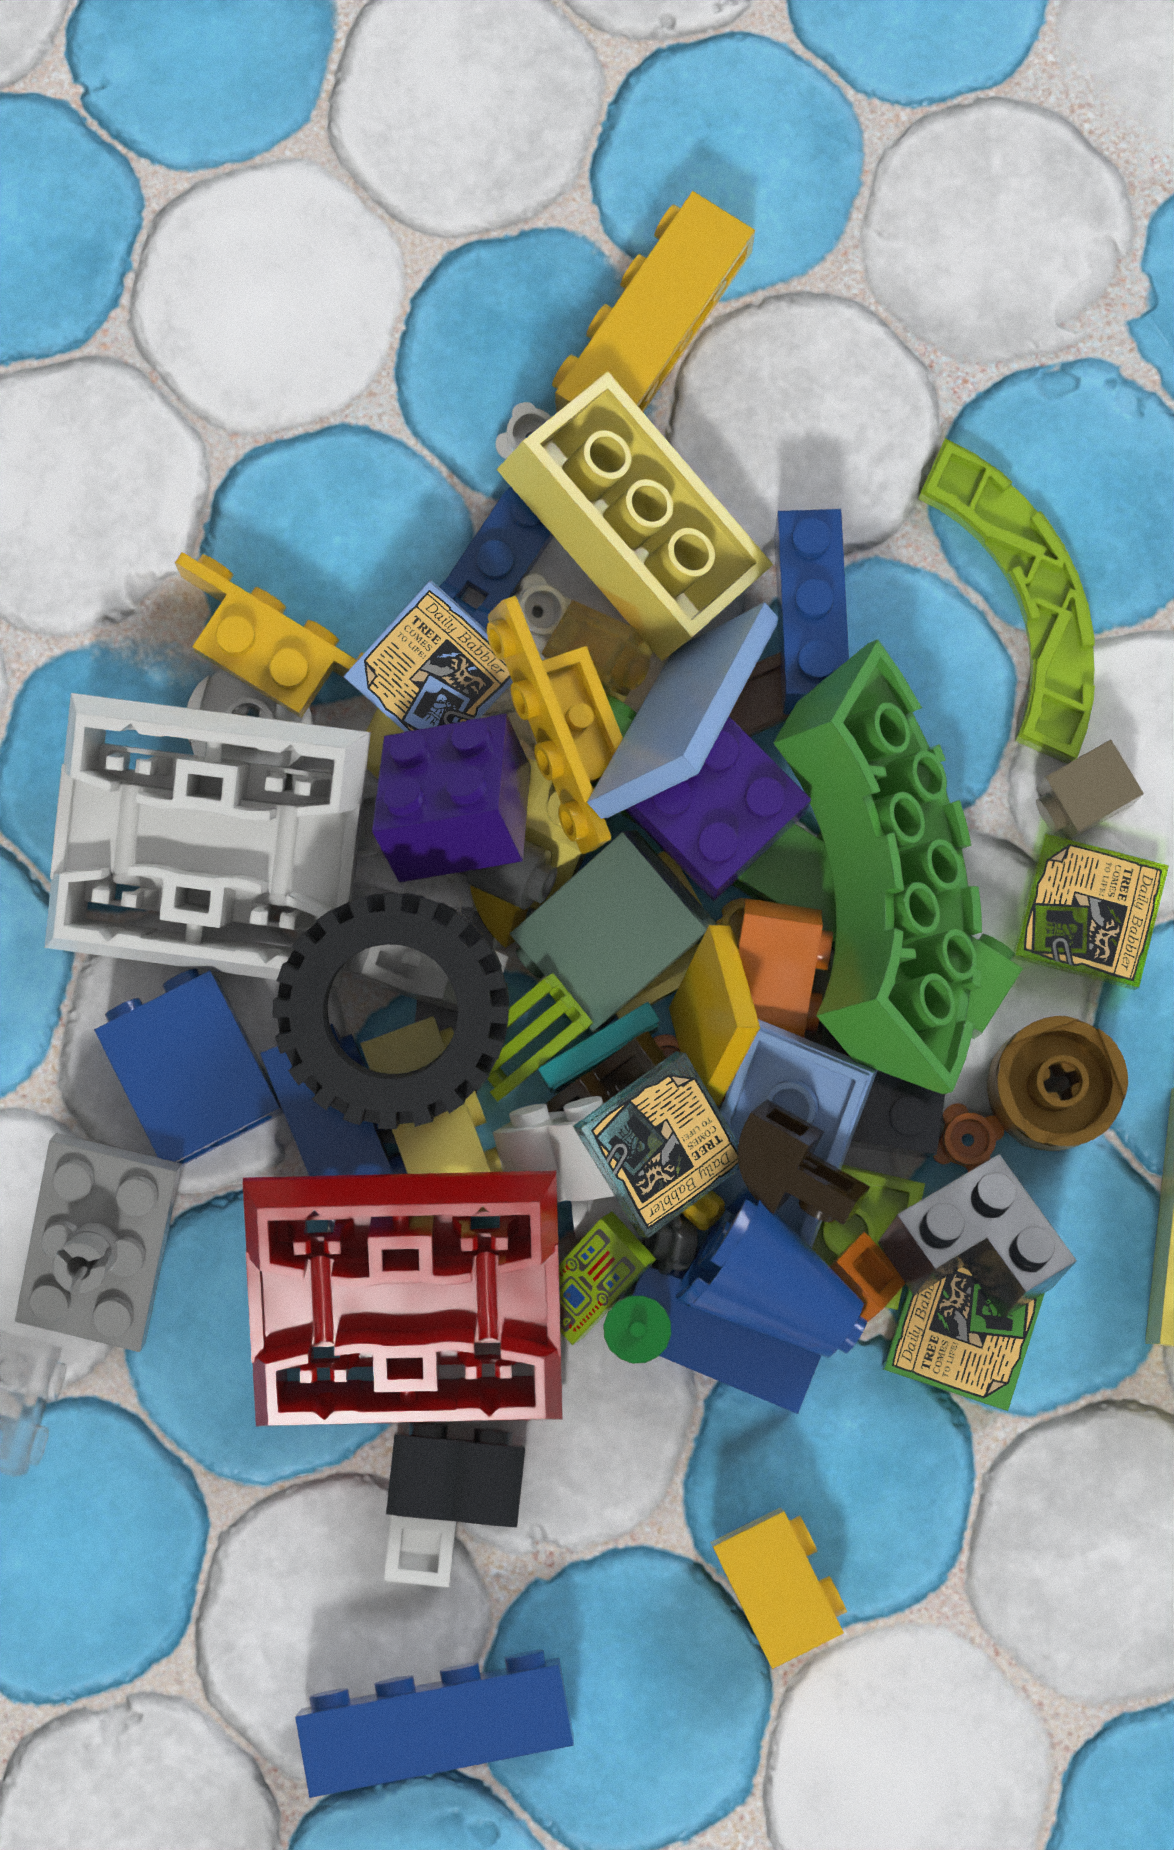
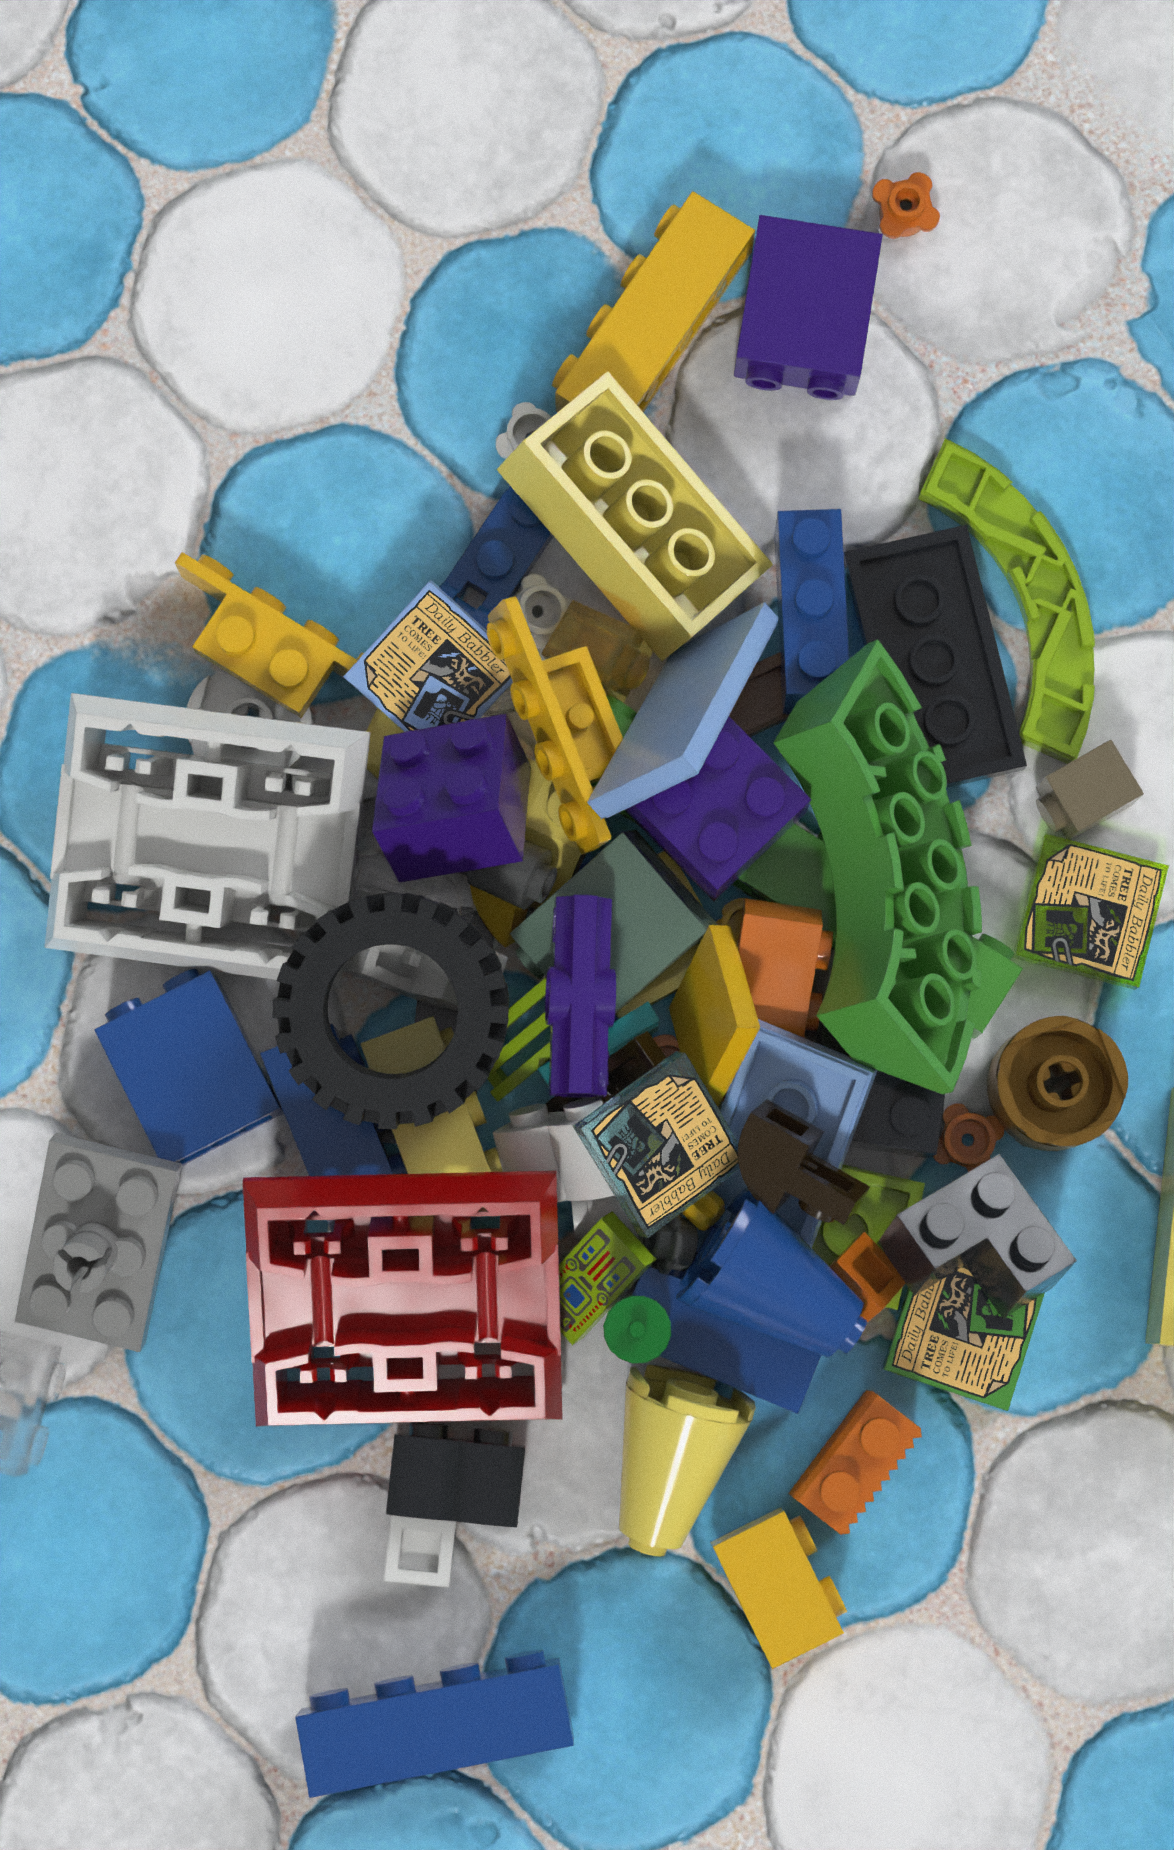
none -> dark purple piece [545,895,616,1098]
none -> light yellow cone [619,1365,756,1557]
none -> dark purple panel [734,215,883,400]
none -> orange brick [788,1390,922,1535]
none -> black plate [844,525,1027,788]
none -> orange plate [872,172,940,239]

